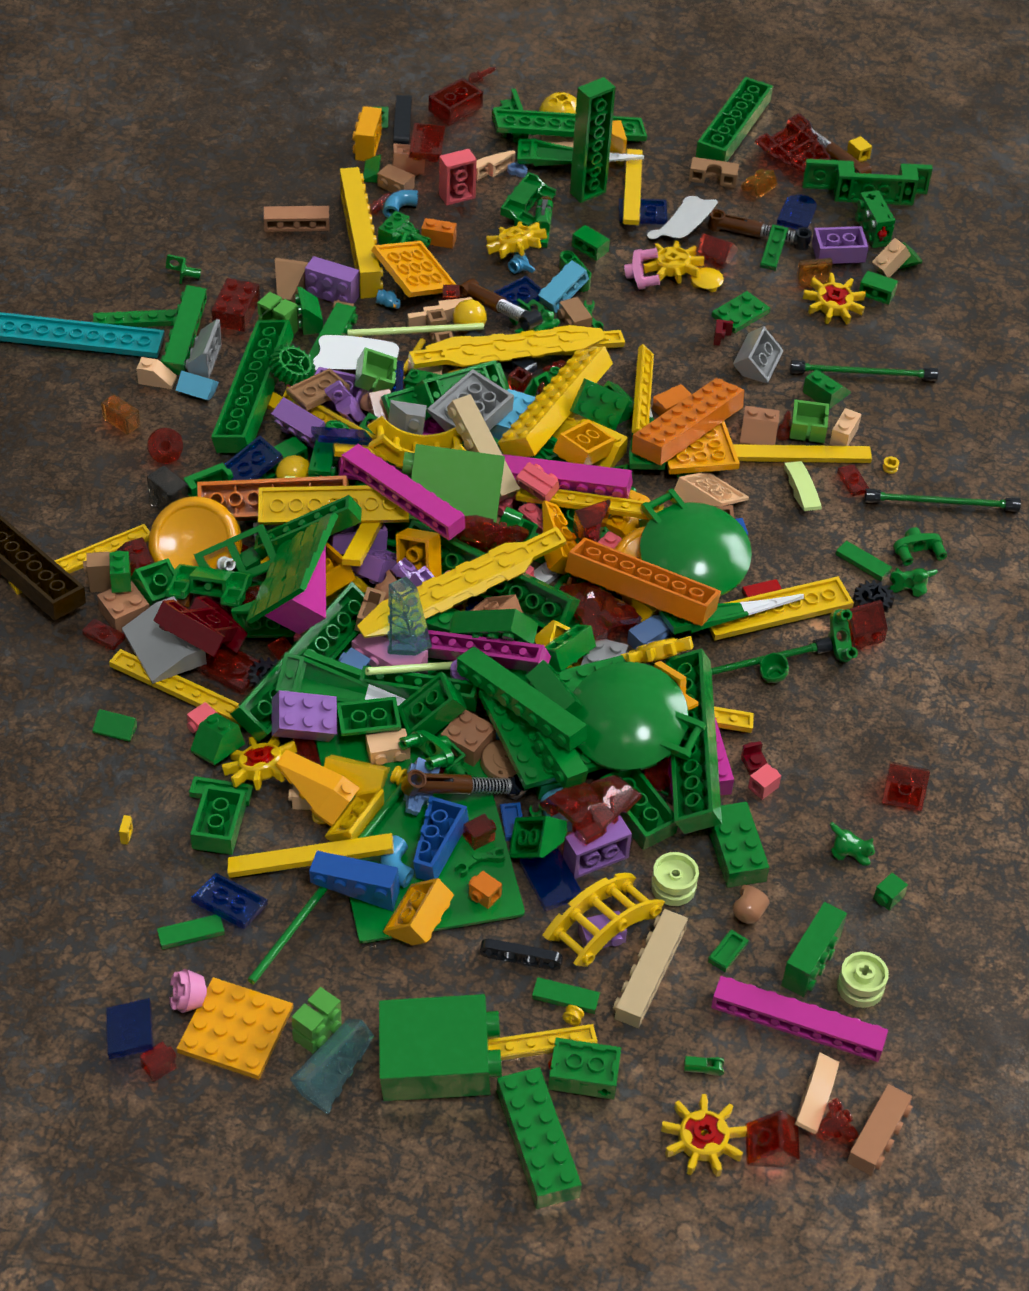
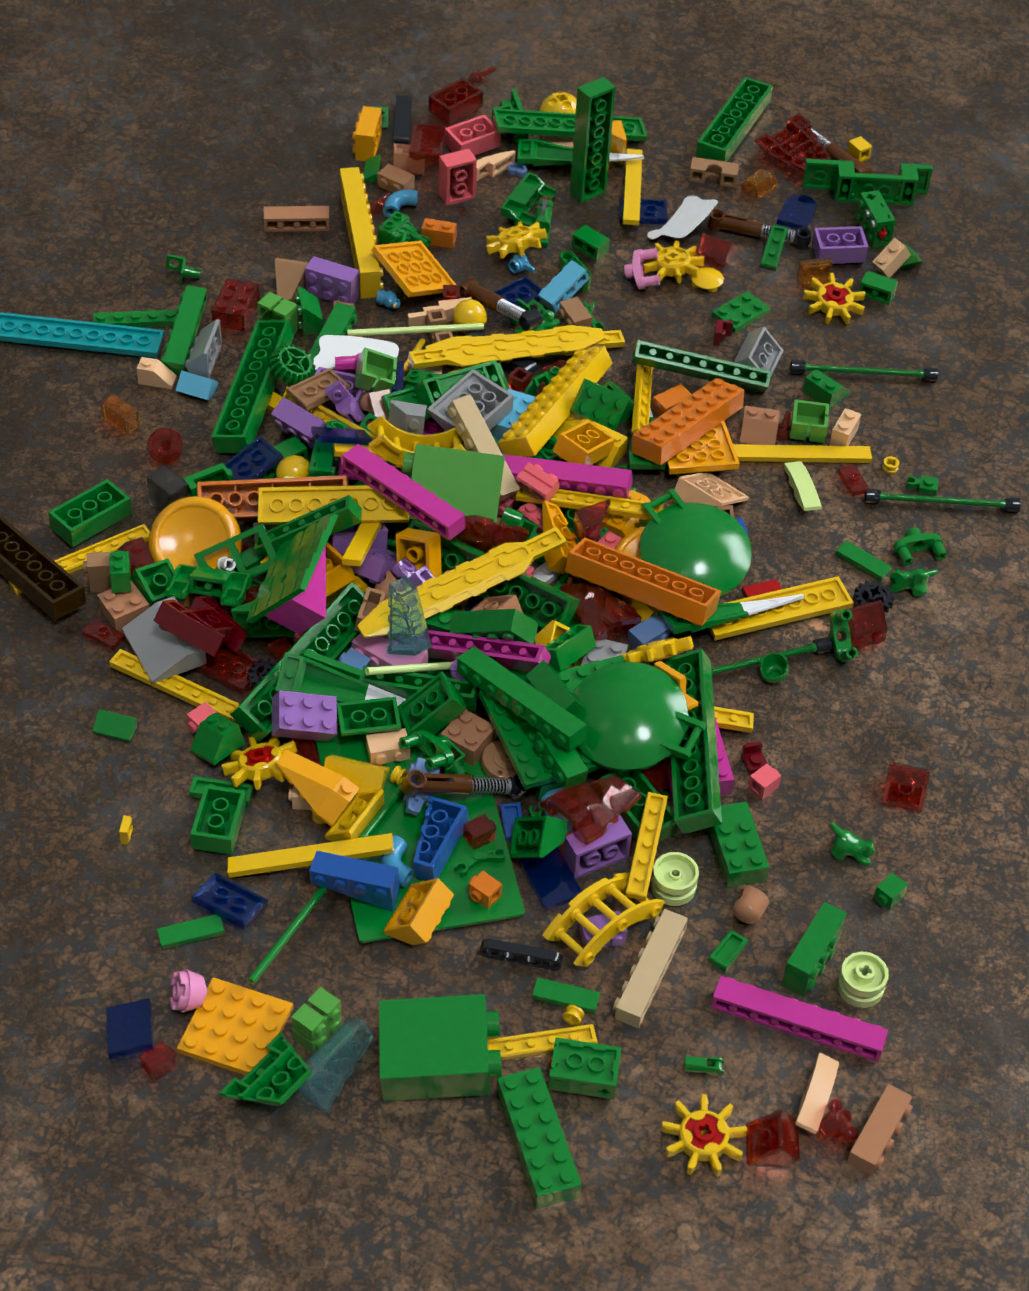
none -> green brick [48,479,132,547]
none -> green wedge [219,1032,312,1106]
none -> dark pink piece [335,353,361,372]
none -> coral brick [444,114,501,156]
none -> yellow tile [625,792,668,901]
none -> green brick [631,340,771,393]
none -> green plate [906,475,939,495]

